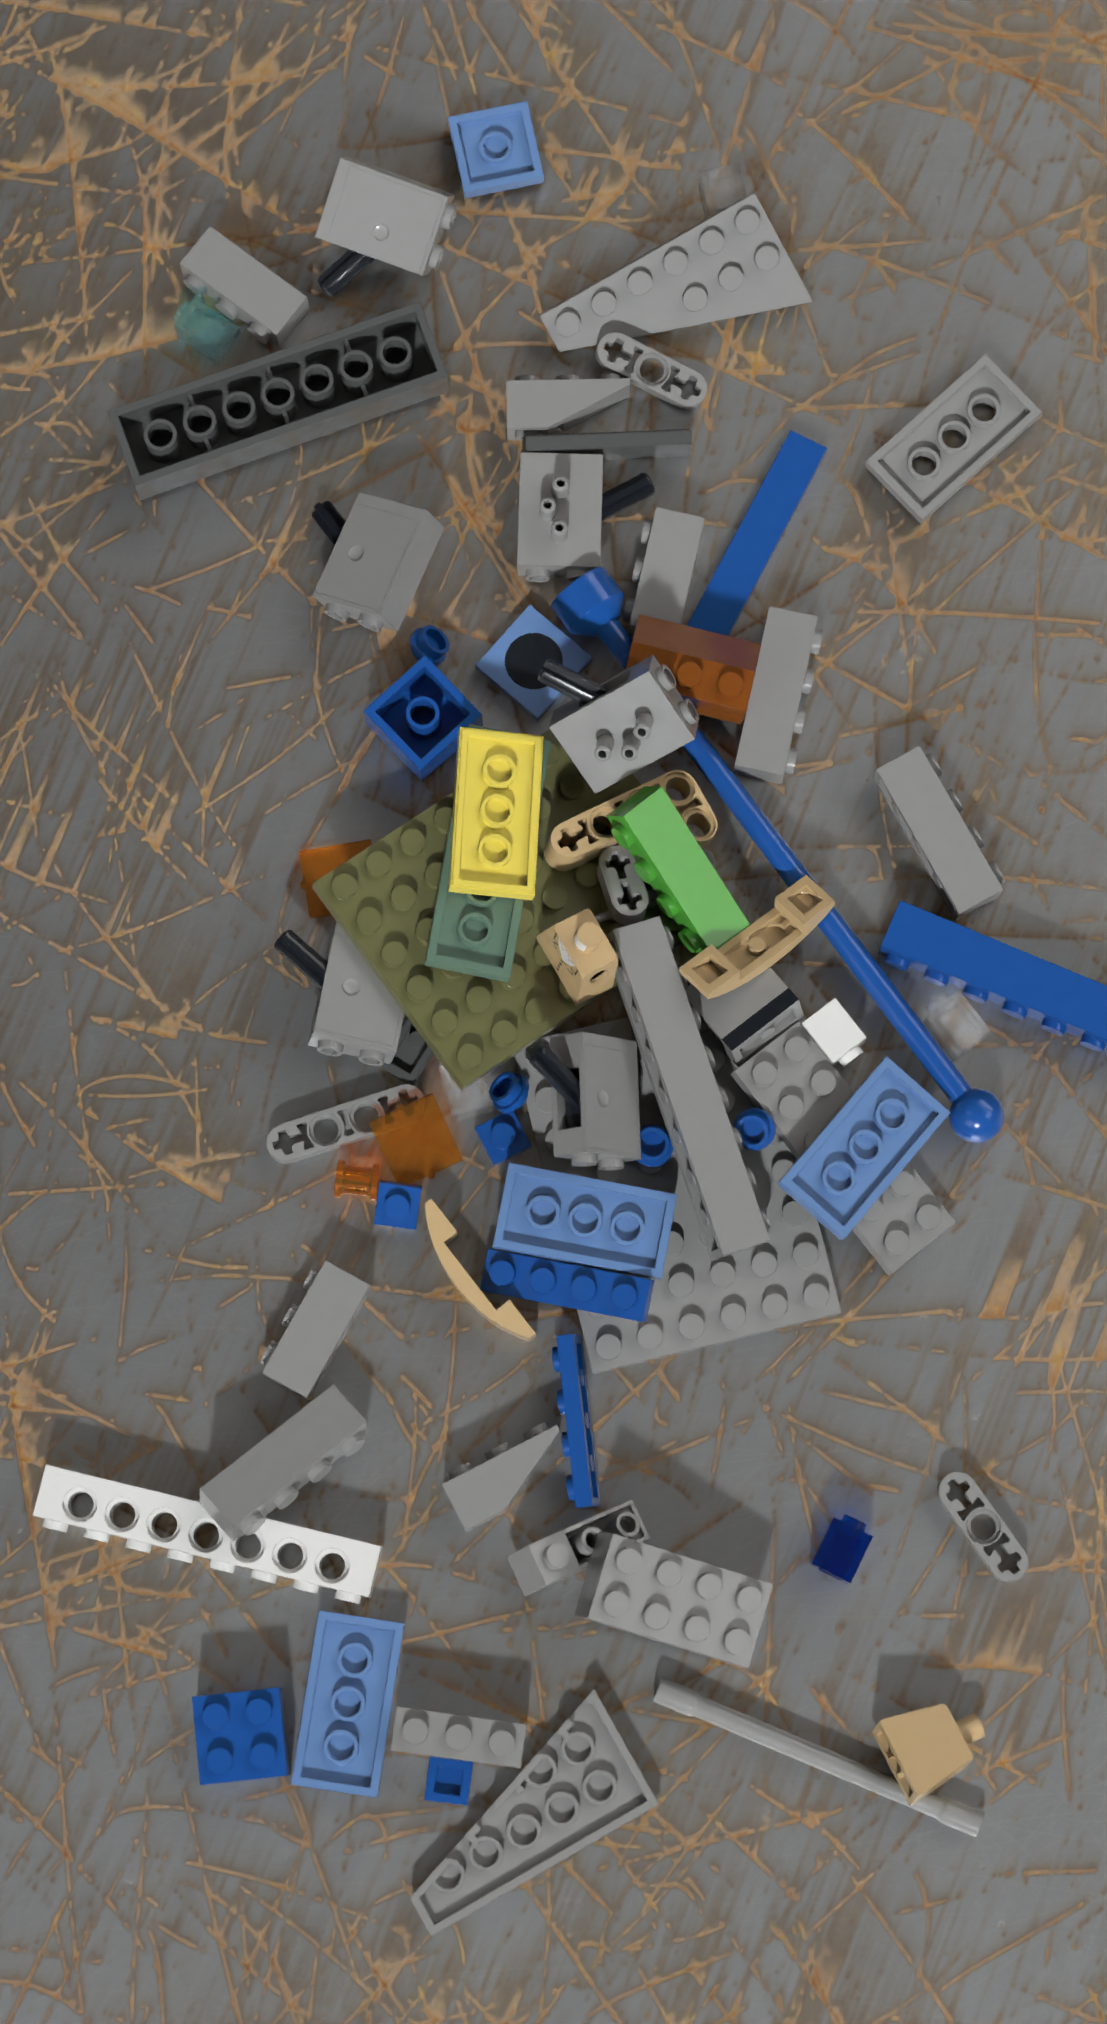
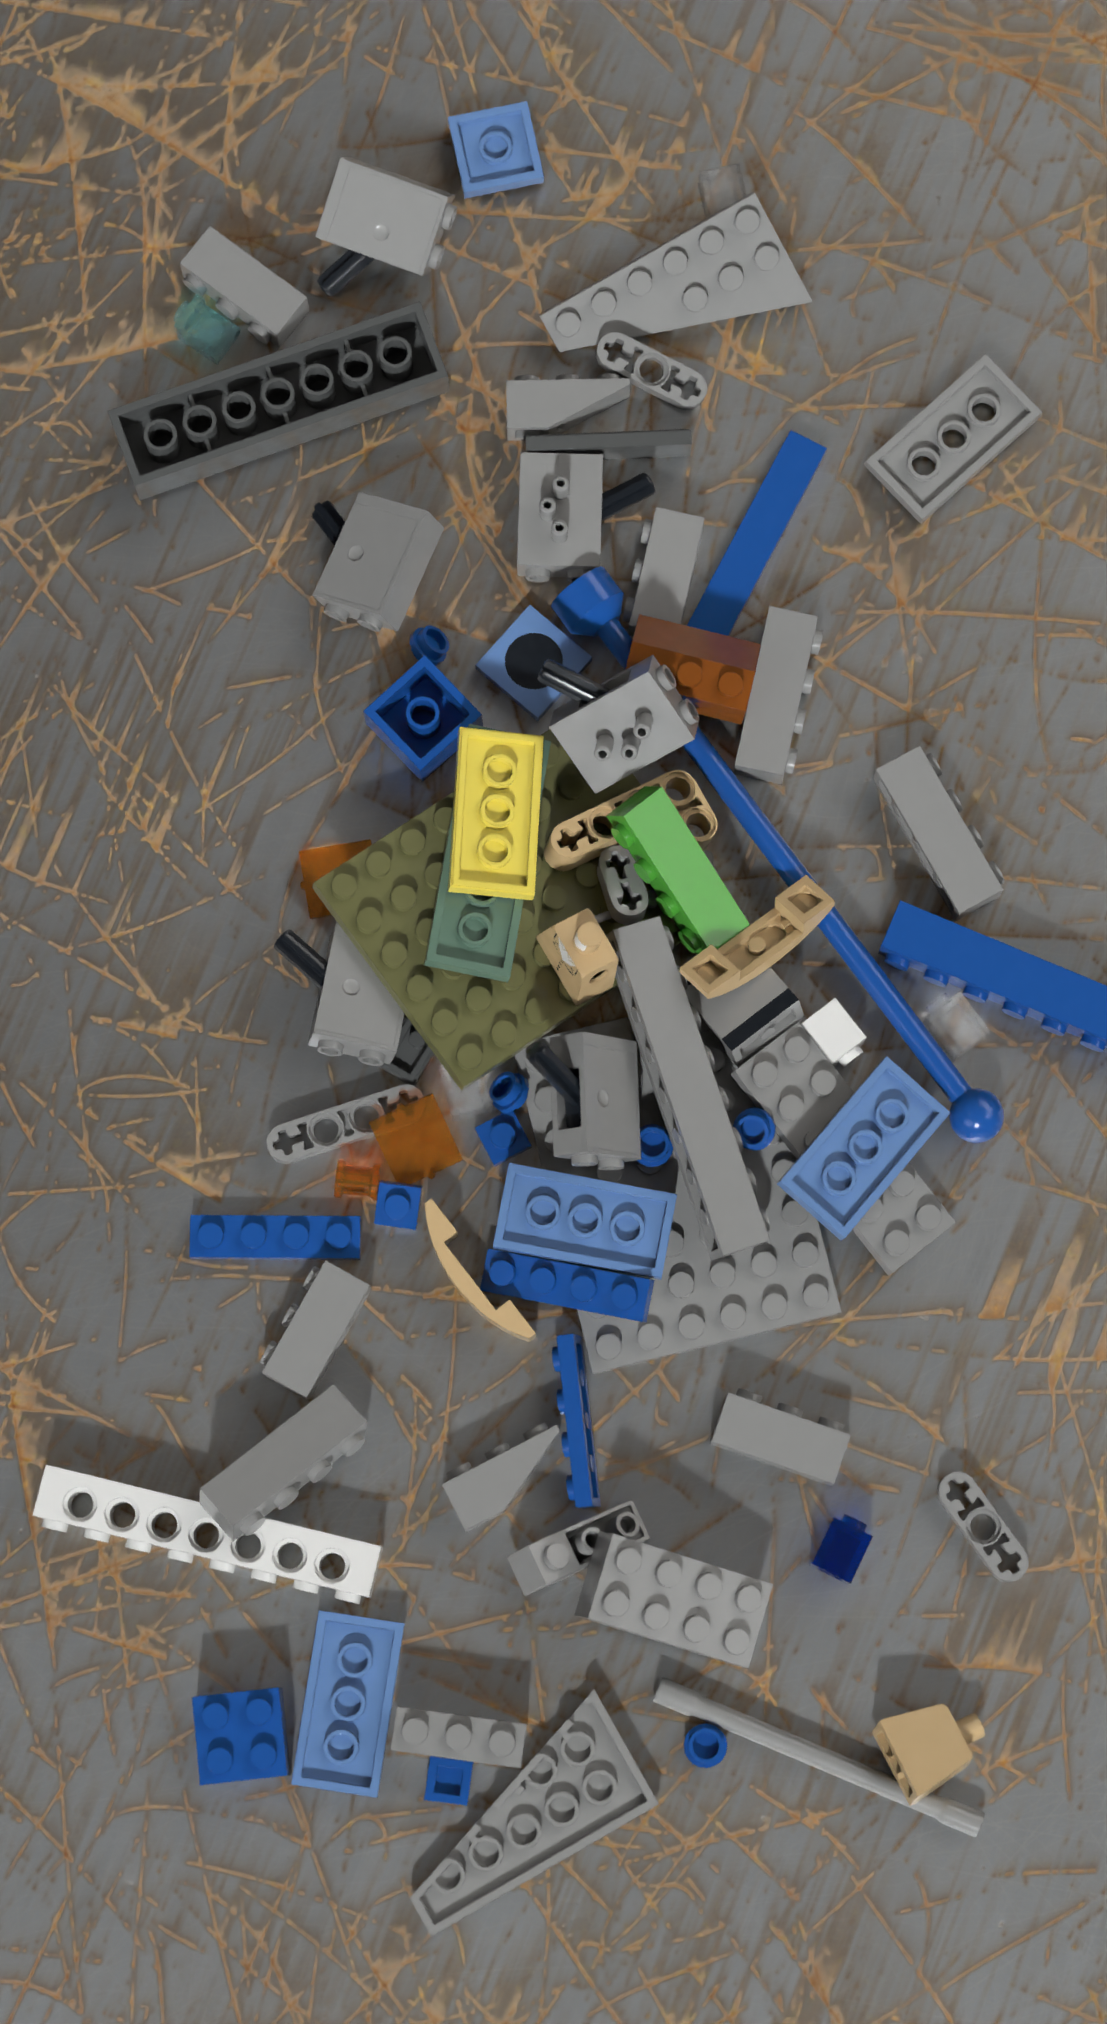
none -> blue plate [189,1215,361,1260]
none -> blue plate [684,1724,727,1768]
none -> light grey brick [710,1388,851,1486]

